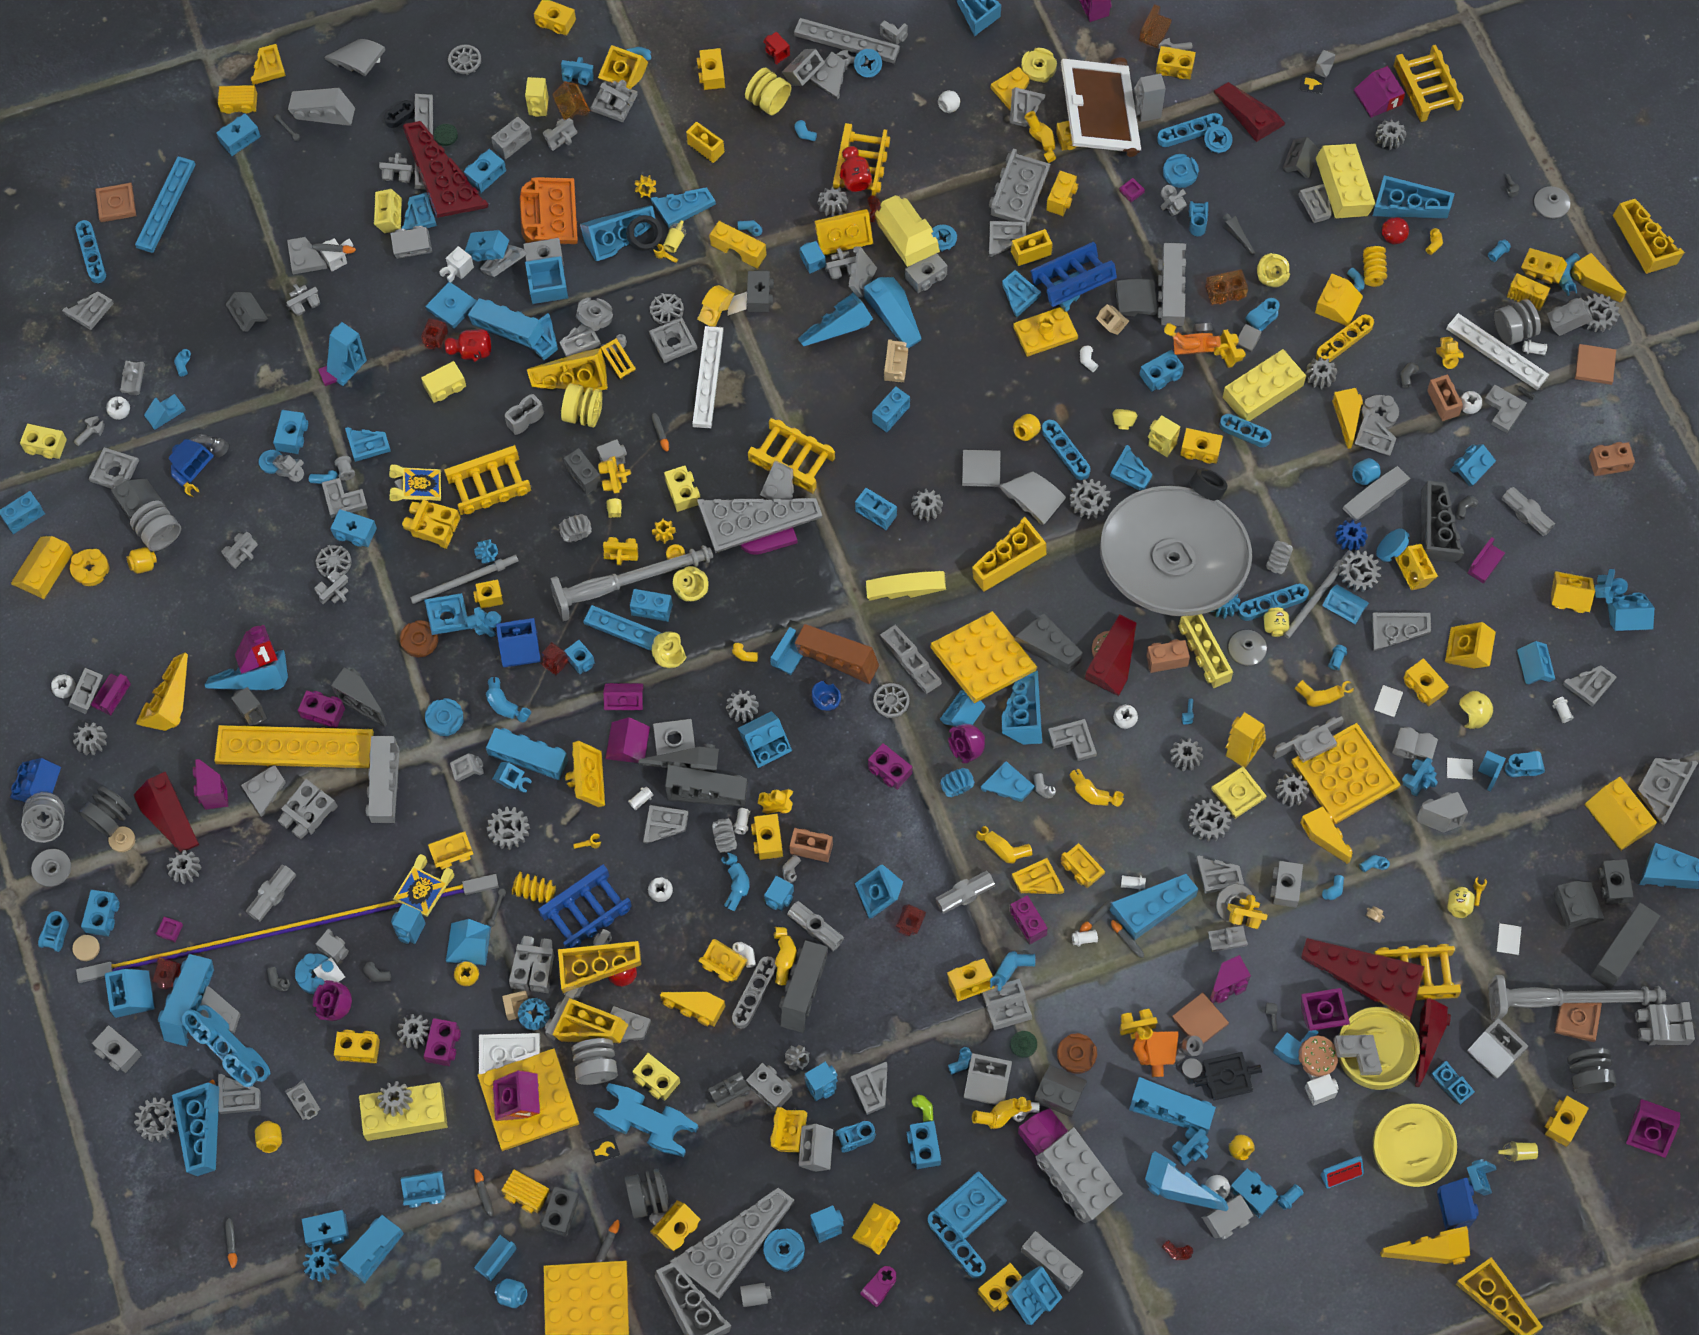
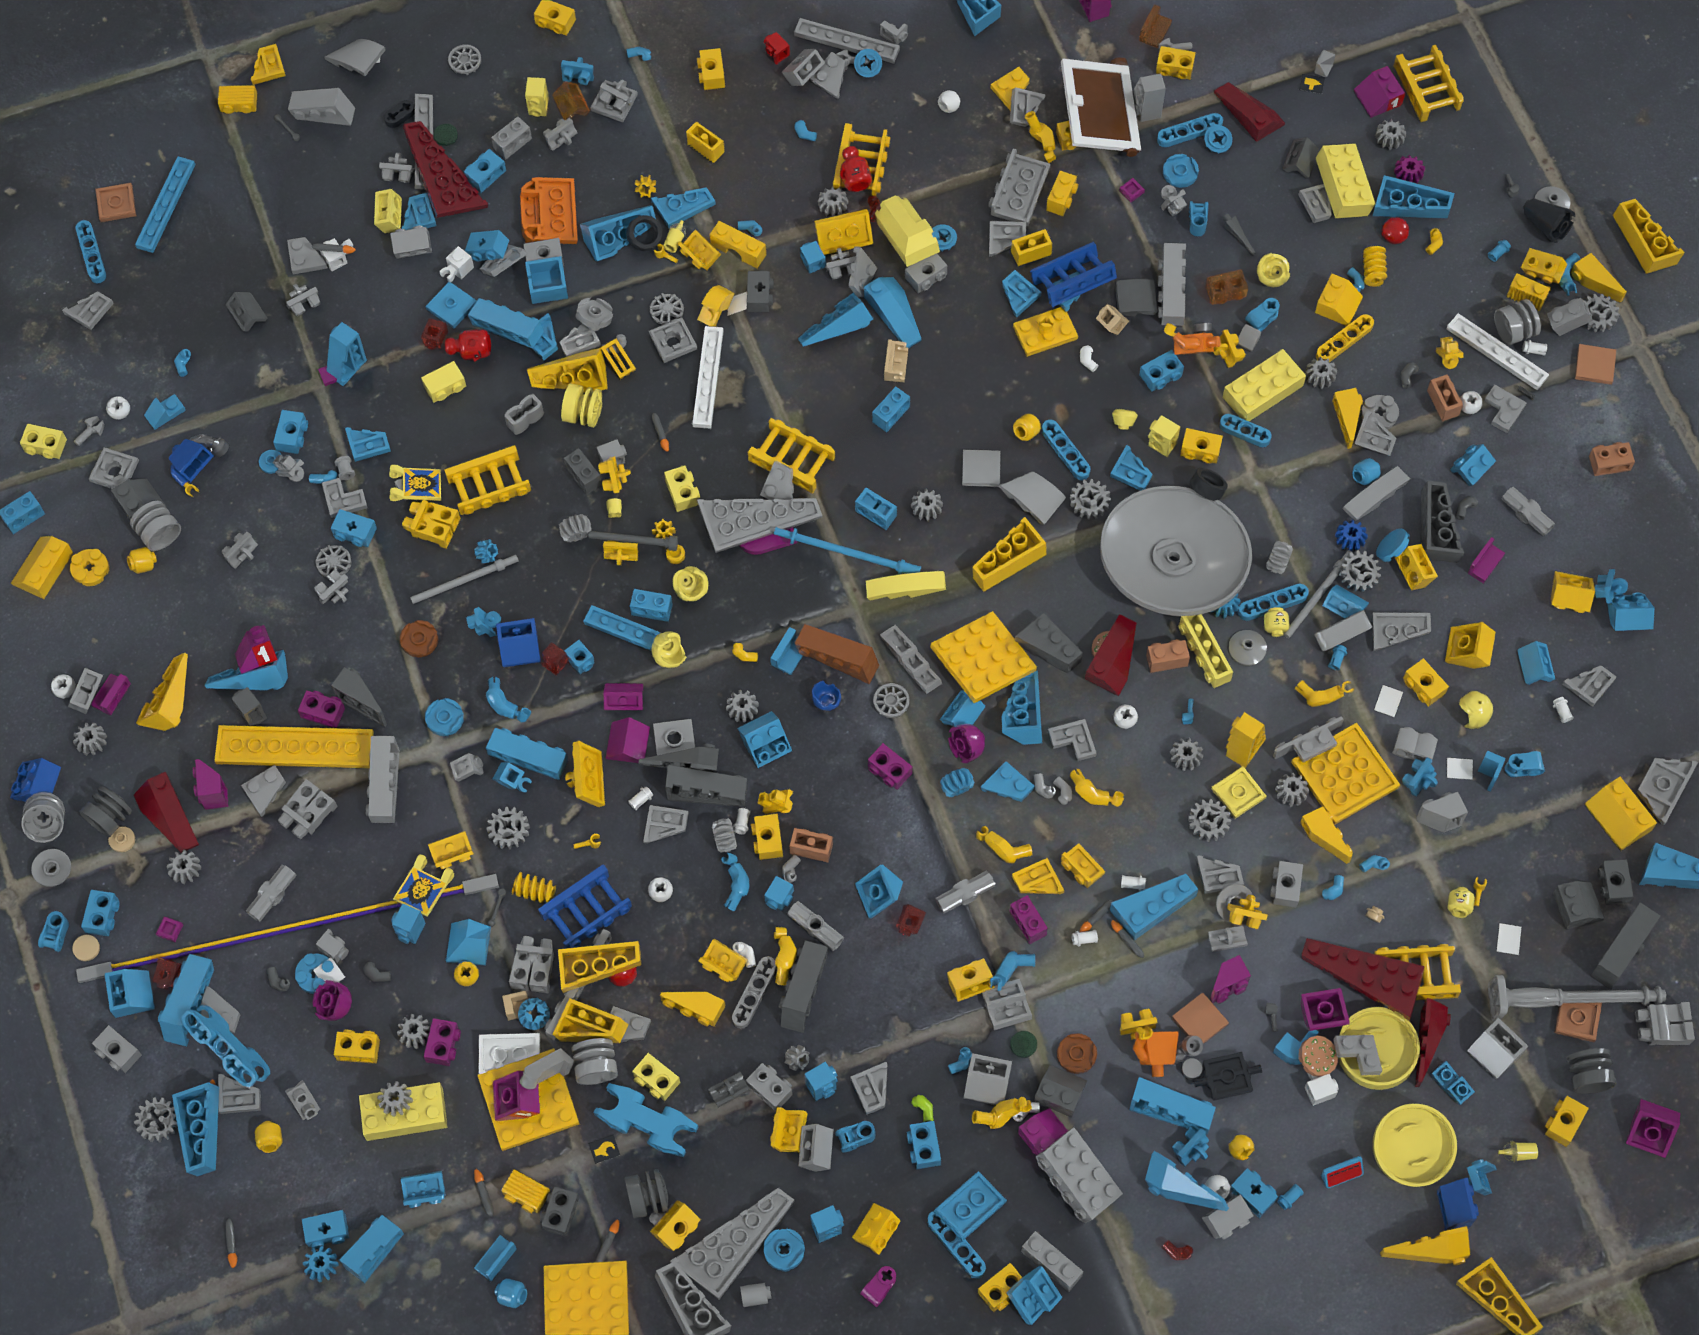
light grey hips [120,361,145,395] -> none
dark azure brick [216,114,261,156] -> none
dark azure piece [425,593,470,635] -> none
yellow brick [473,580,503,609] -> none
light grey piece [550,545,713,622] -> none
yellow slope [598,45,648,89] -> none
light yellow wheel [745,68,791,115] -> none
light yellow plate [1021,48,1057,83] -> none
none -> light grey leg [520,1048,574,1089]
none -> dark grey piece [587,531,678,551]
none -> yellow bracket [677,230,721,270]
none -> dark azure bar [774,527,921,574]
none -> light grey arm [1053,776,1072,805]
none -> light grey beam [1314,610,1372,652]
none -> magenta gear [1394,154,1425,184]
none -> black cone [1523,198,1575,243]

